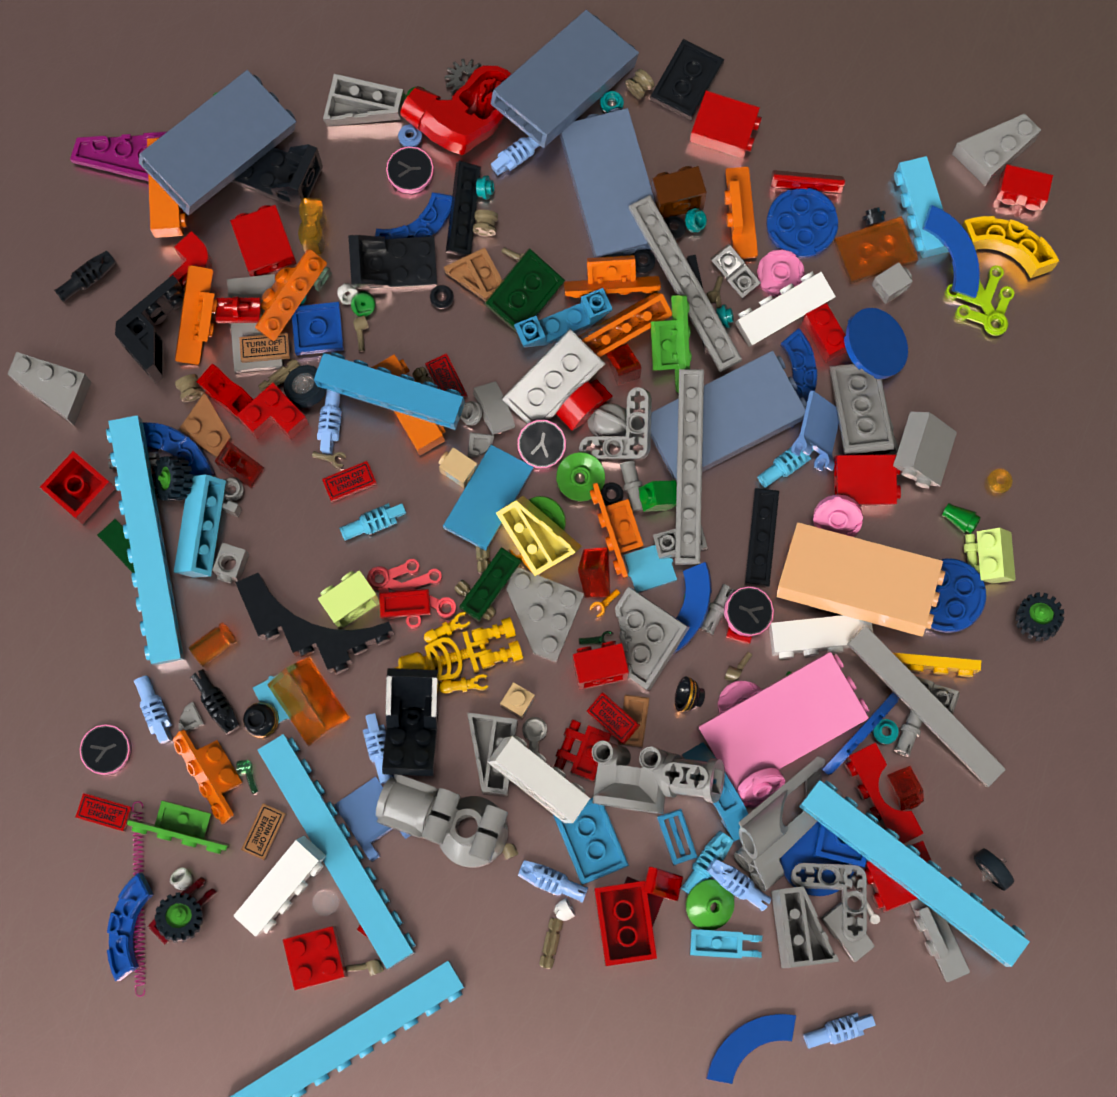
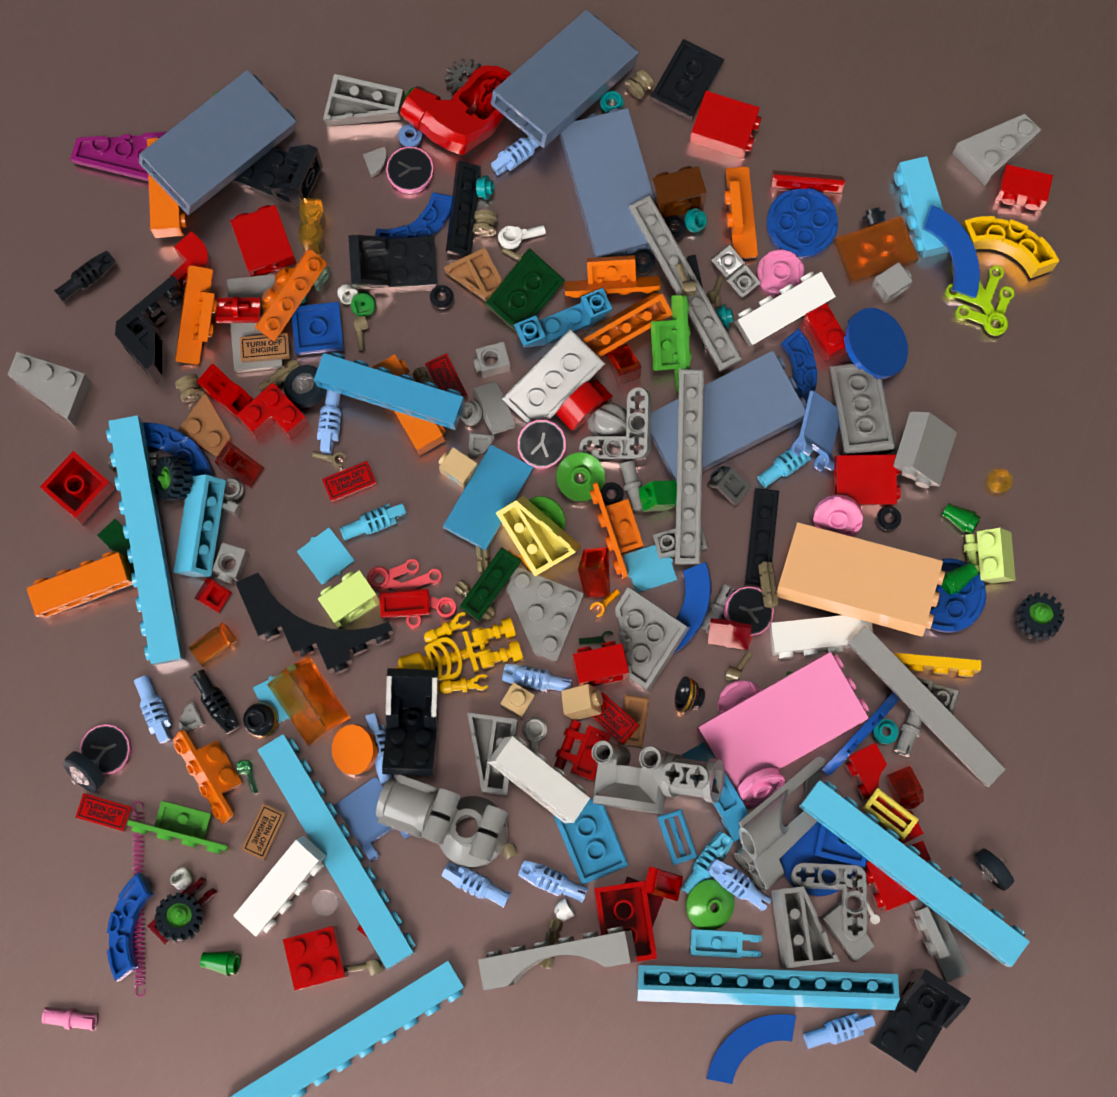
none -> orange brick [26,551,133,618]
none -> bright pink pin [42,1007,97,1031]
none -> black wheel [63,751,105,792]
none -> red slope [194,578,232,613]
none -> green cone [200,950,240,976]
none -> medium azure piece [297,528,355,586]
none -> orange tile [331,724,378,775]
none -> light grey tile [363,147,387,178]
none -> light blue hinge [442,862,511,907]
none -> light grey brick [473,342,511,378]
none -> light grey arch [478,927,637,991]
none -> white plate [498,225,546,249]
none -> light blue hinge [502,664,572,692]
none -> tan brick [561,684,603,720]
none -> medium azure brick [637,965,900,1010]
none -> dark tan hand [676,263,696,296]
none -> dark grey bracket [707,466,751,505]
none -> piece [708,618,752,650]
none -> dark tan axle [758,561,779,608]
none -> light yellow tile [862,788,919,840]
none -> black bracket [870,969,971,1073]
none -> black plate [876,506,901,531]
none -> green cone [942,562,978,596]

